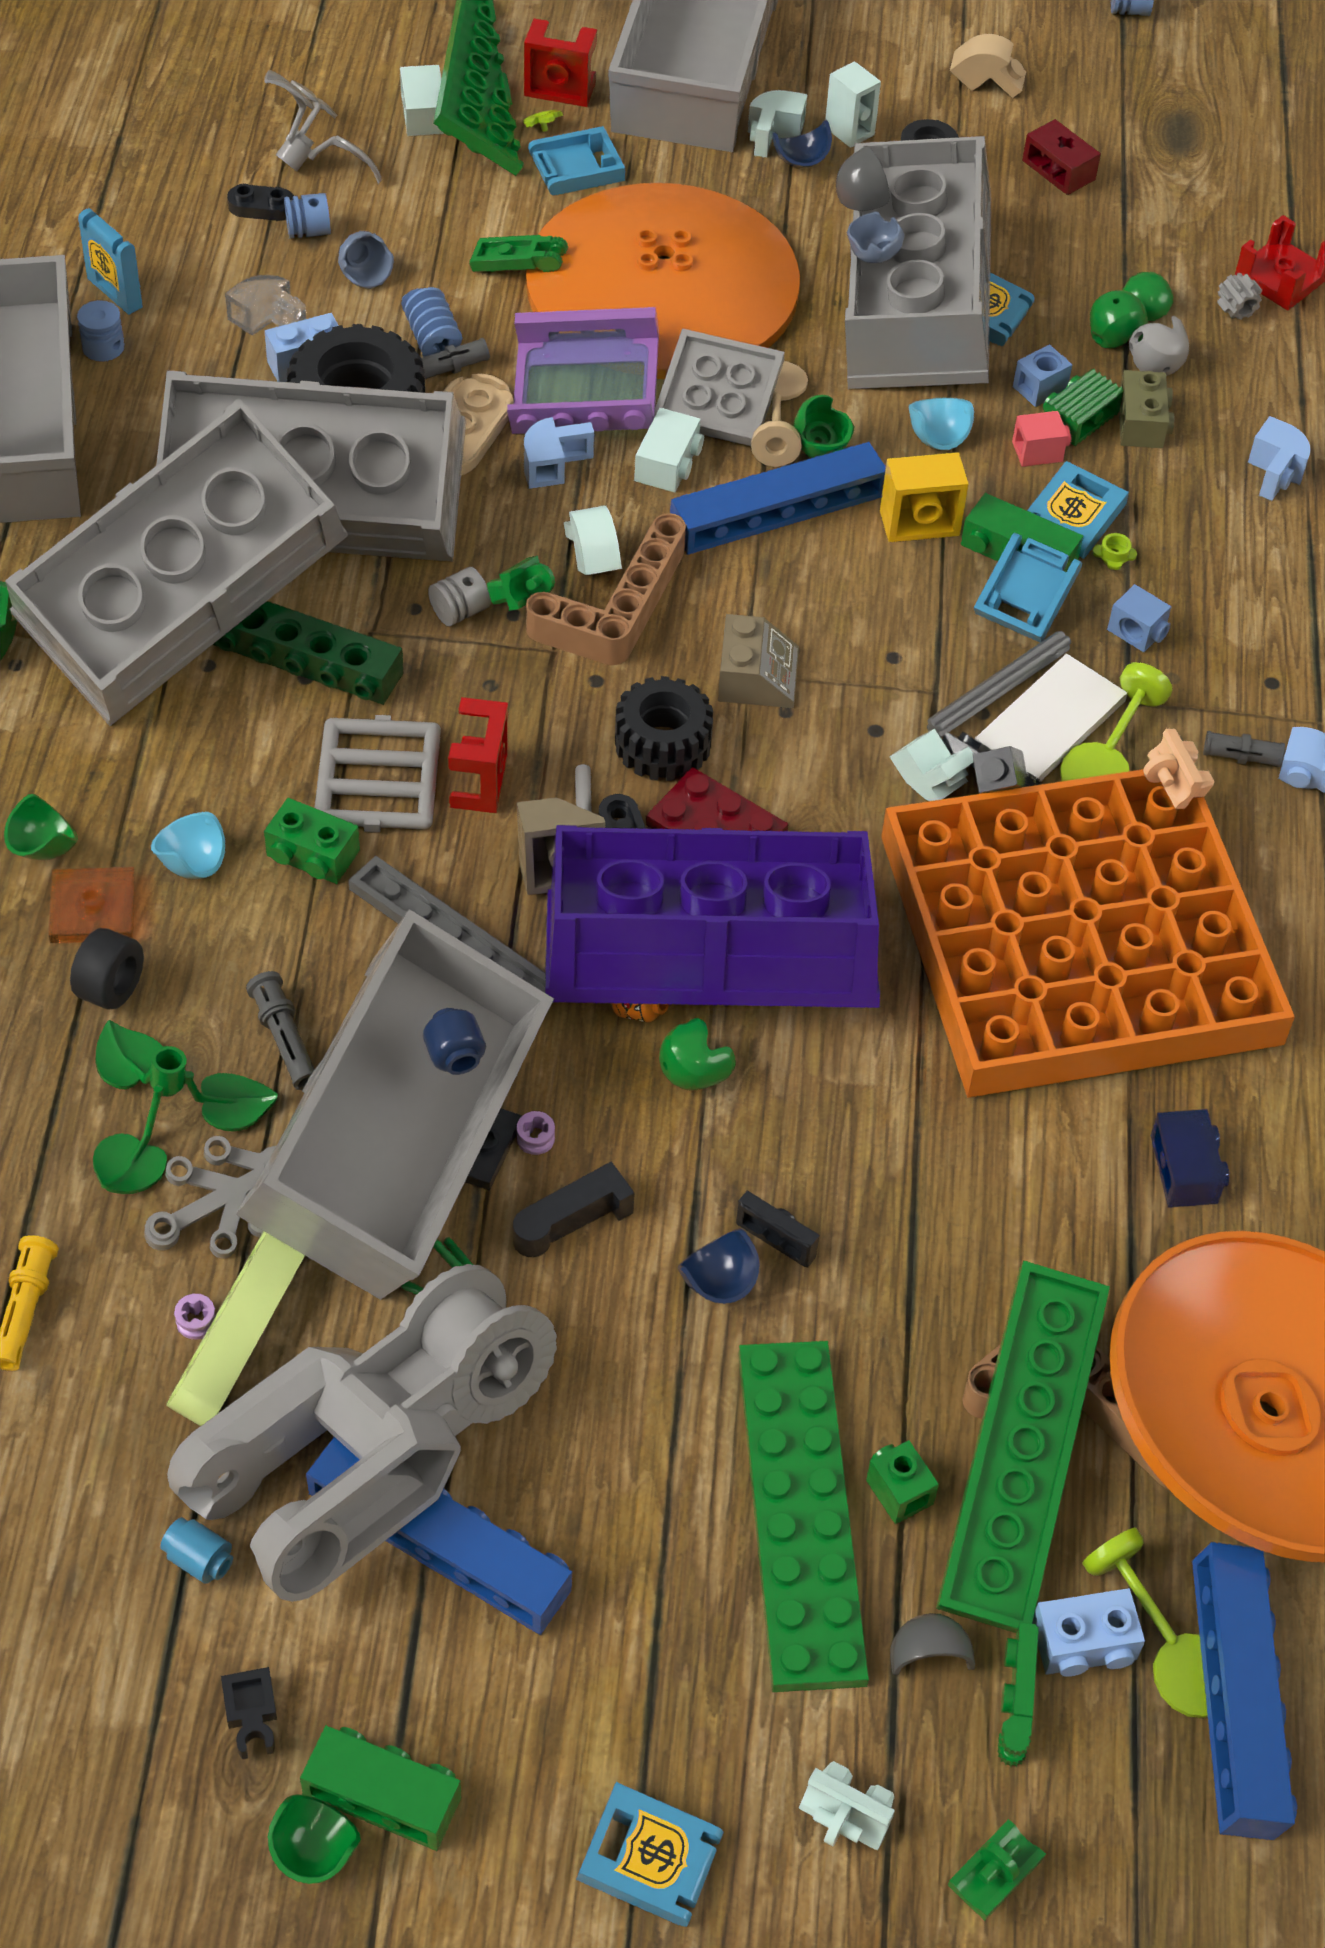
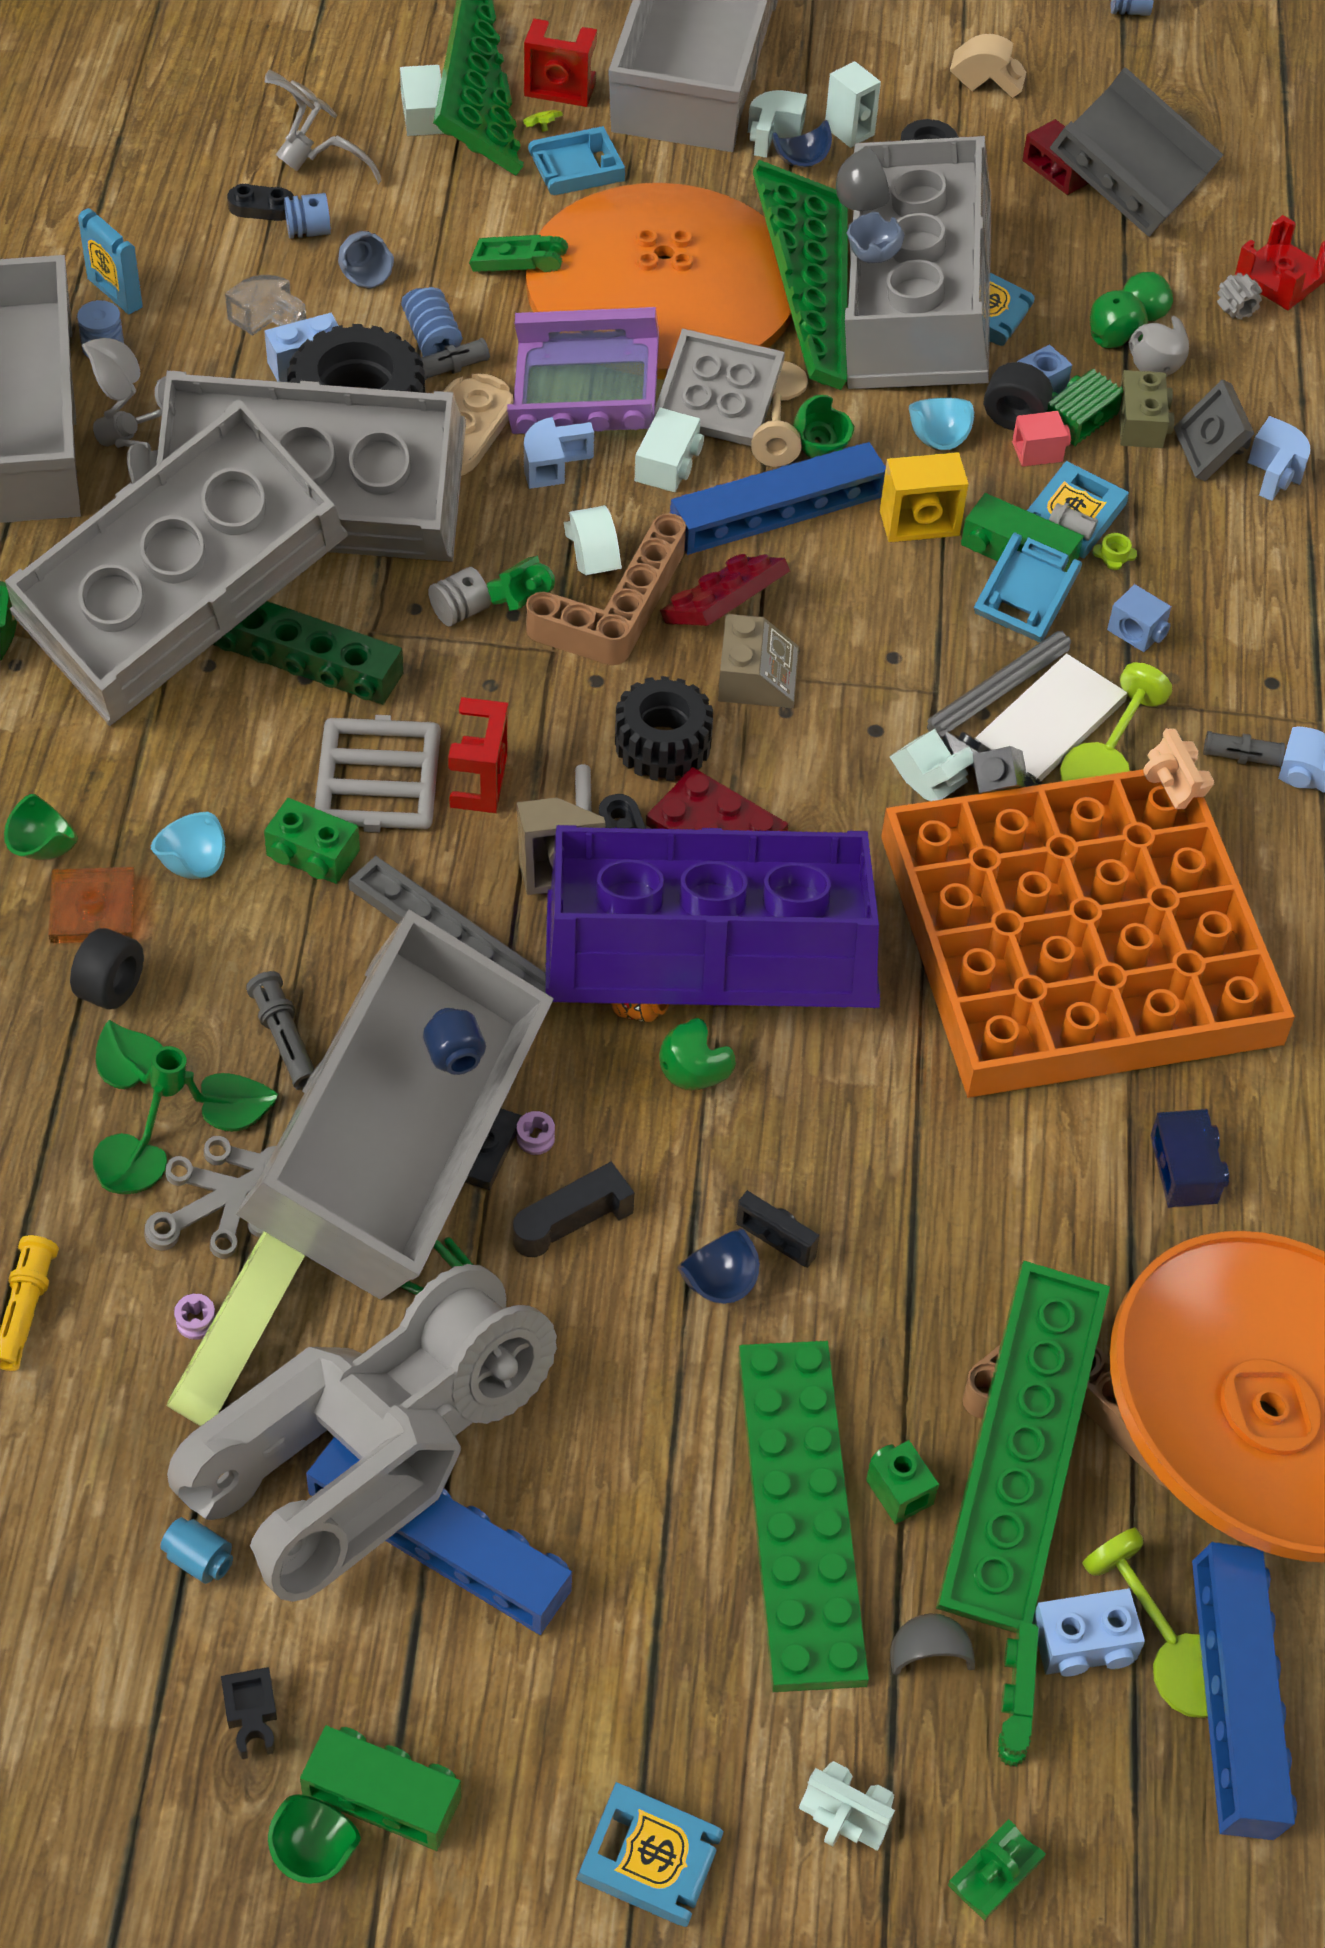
none -> light grey plant [82,338,166,484]
none -> dark red plate [660,554,790,626]
none -> green wing [753,160,848,390]
none -> black tyre [983,362,1053,431]
none -> light grey pin [1049,502,1098,541]
none -> dark grey panel [1050,67,1223,237]
none -> dark grey tile [1174,379,1255,481]

